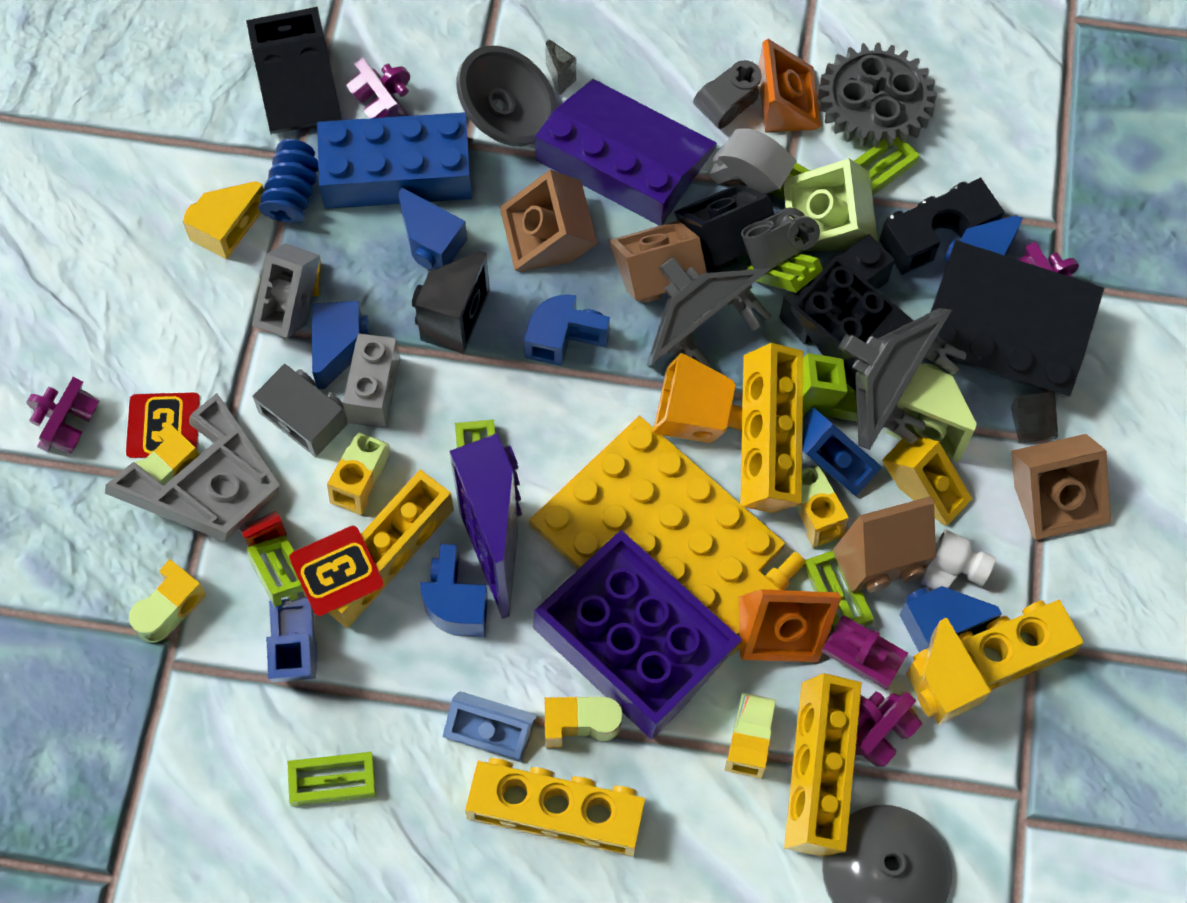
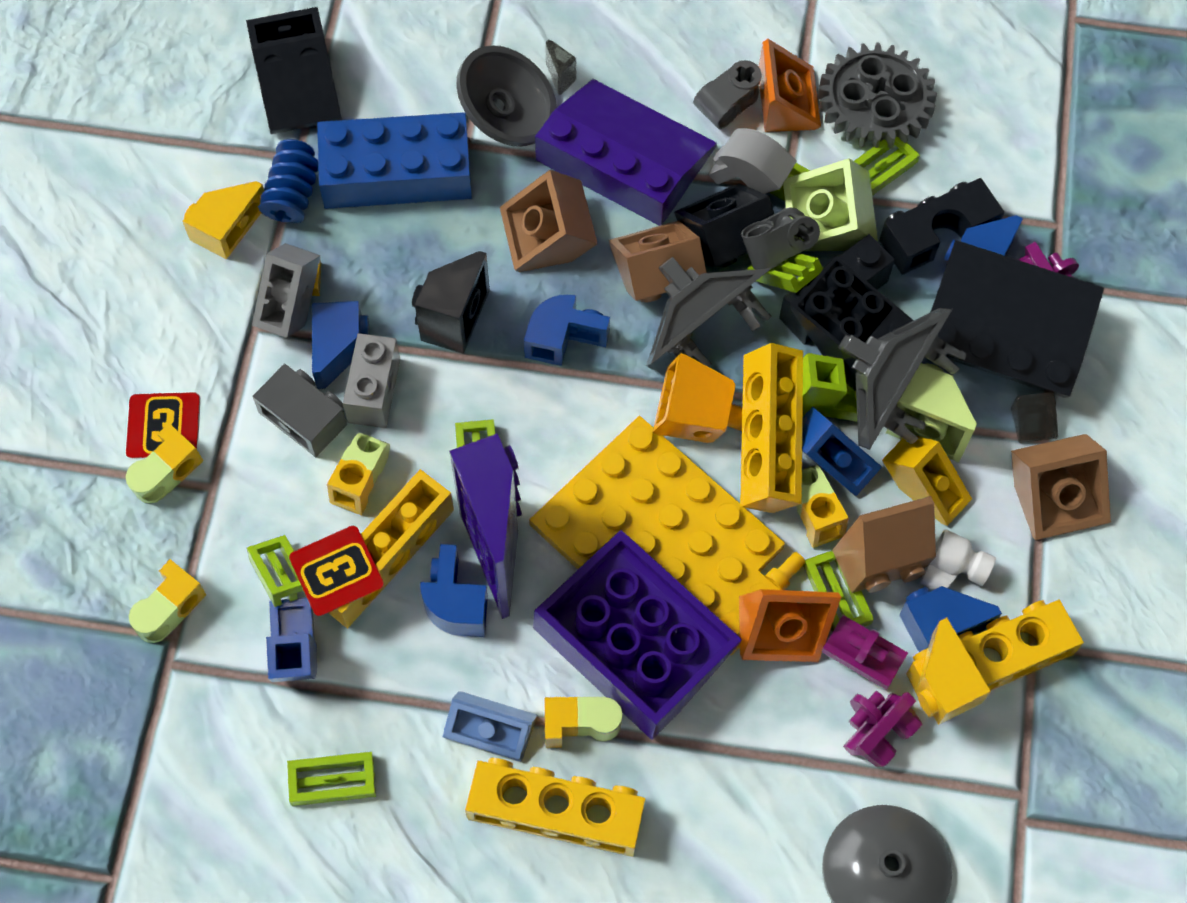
magenta hips [26,377,99,453] -> none
light grey wing [105,393,280,542] -> none
red slope [240,511,287,547] -> none
magenta hips [346,57,410,118] -> none
blue slope [398,188,468,269] -> none
leg [724,693,775,778] -> none
yellow brick [784,673,862,857] -> none

